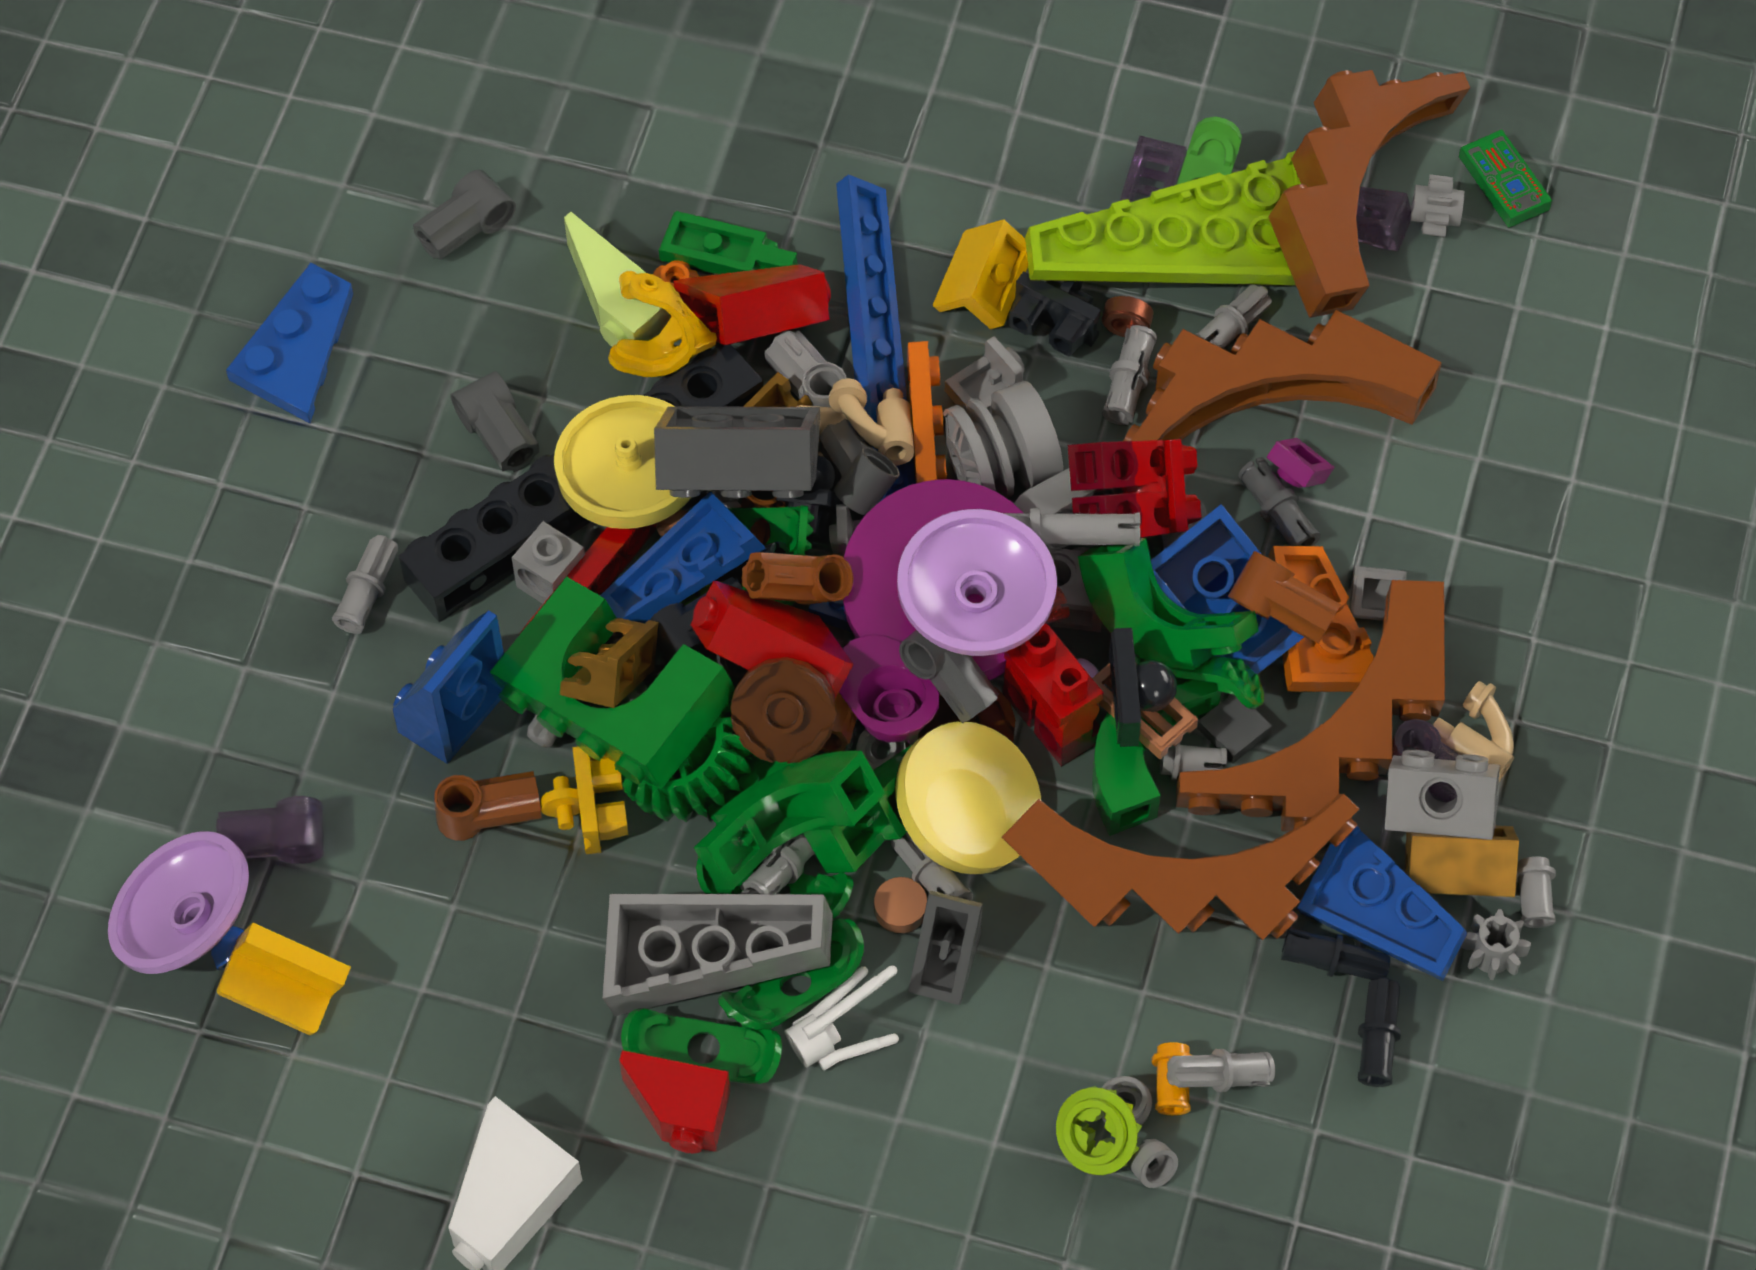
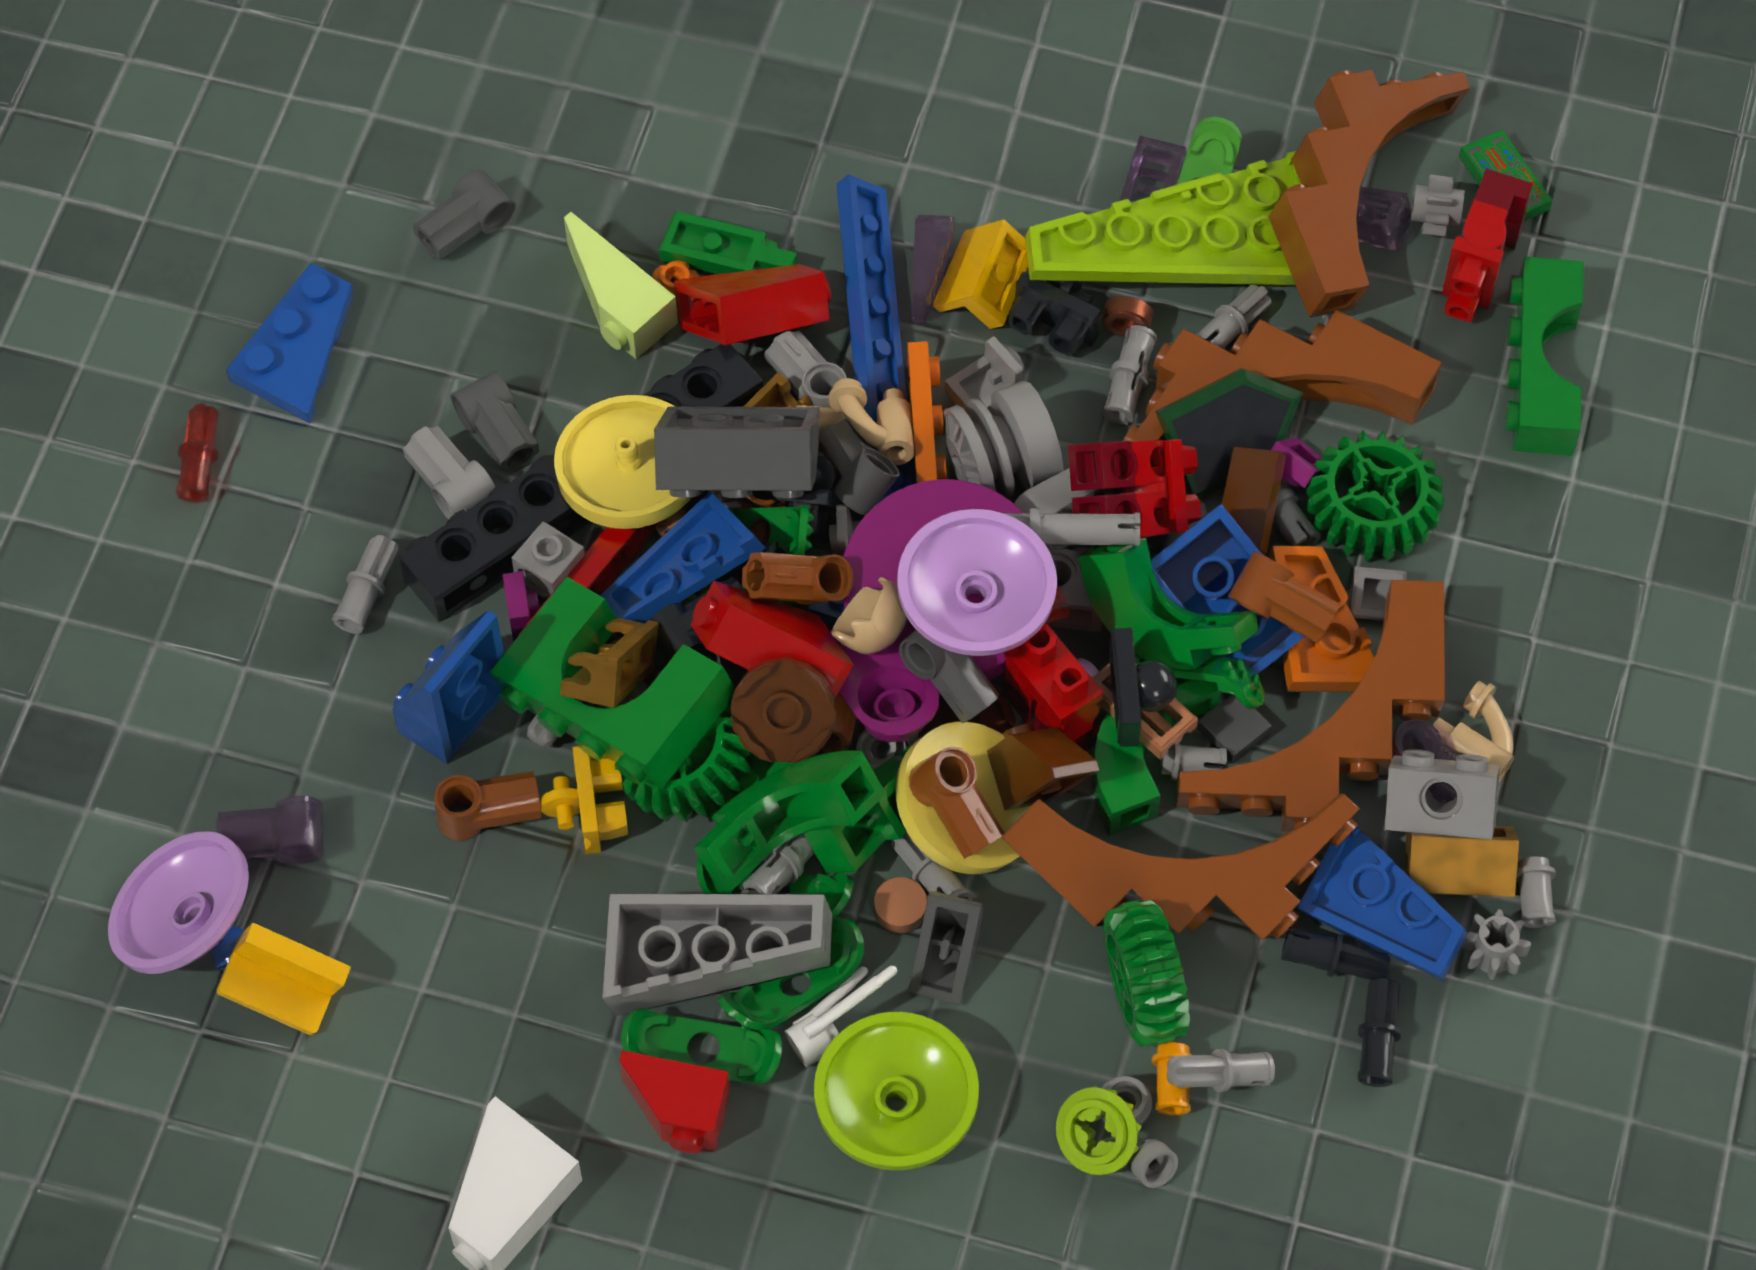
yellow helmet [608,271,717,377] -> none
none -> clear red axle [176,403,219,503]
none -> light grey piece [403,426,495,520]
none -> magenta plate [502,571,539,642]
none -> lime dish [814,1012,979,1170]
none -> tan hair [831,577,907,655]
none -> dark orange piece [909,747,1005,859]
none -> clear purple slope [912,215,955,324]
none -> reddish brown slope [987,724,1100,811]
none -> green gear [1102,900,1191,1047]
none -> black tile [1155,368,1303,499]
none -> reddish brown tile [1222,447,1286,554]
none -> green gear [1306,430,1445,563]
none -> red hips [1442,168,1533,322]
none -> green arch [1504,256,1584,456]

